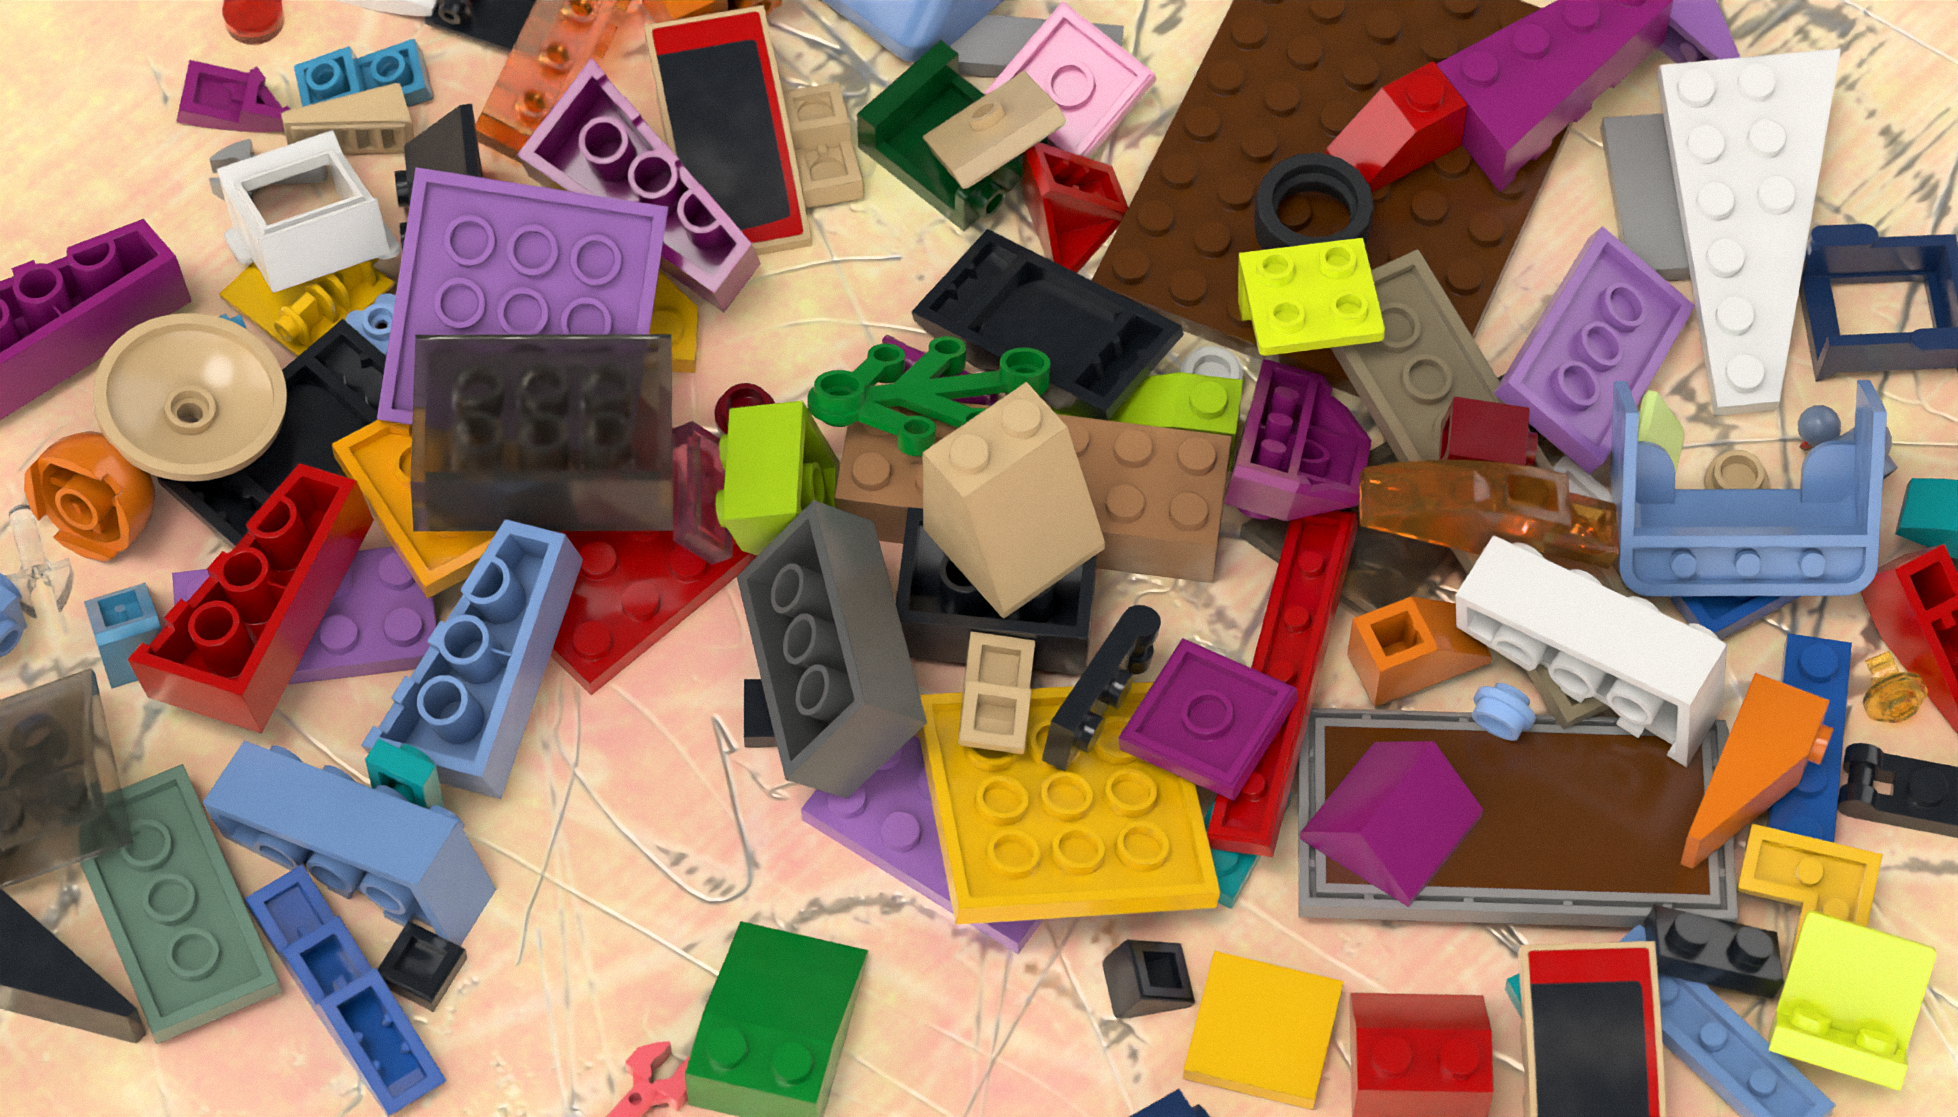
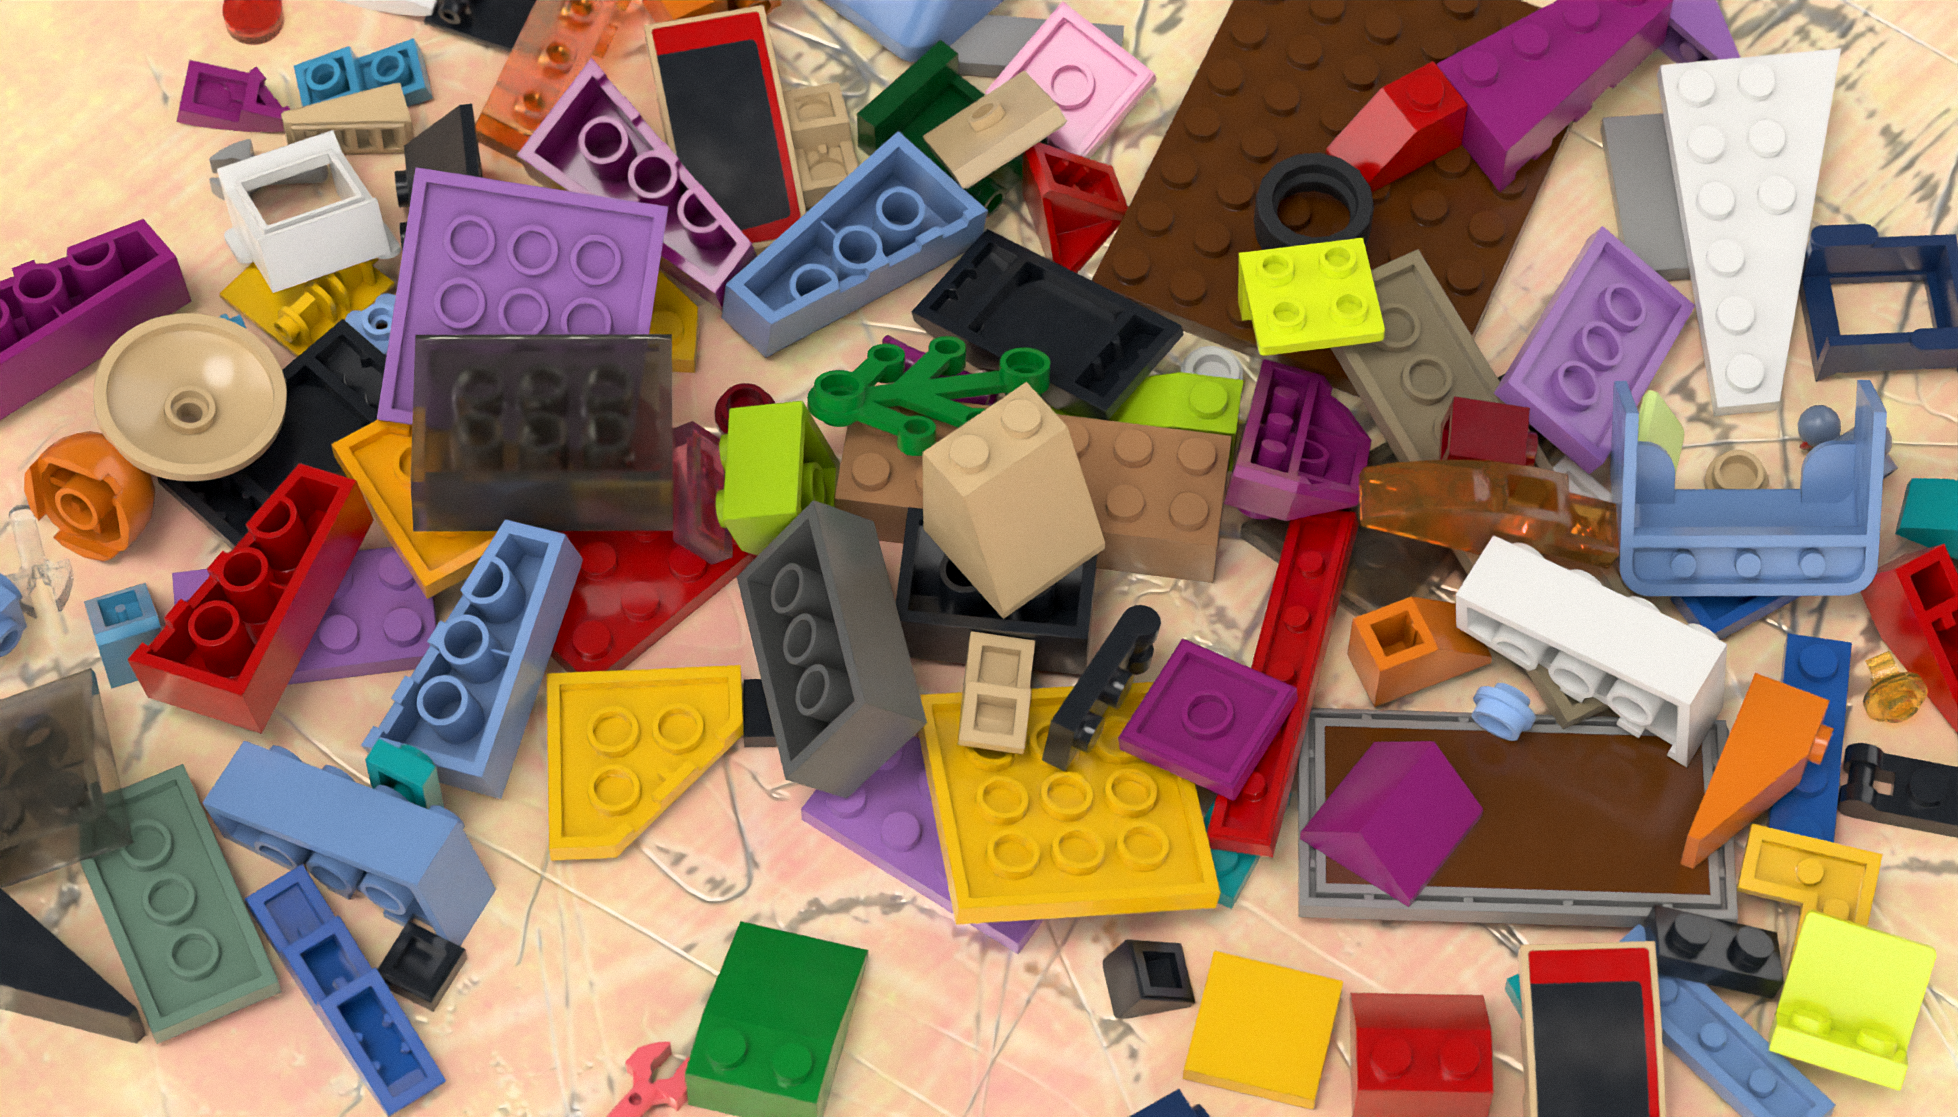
none -> yellow plate [546,665,744,861]
none -> medium blue wedge [721,131,988,358]

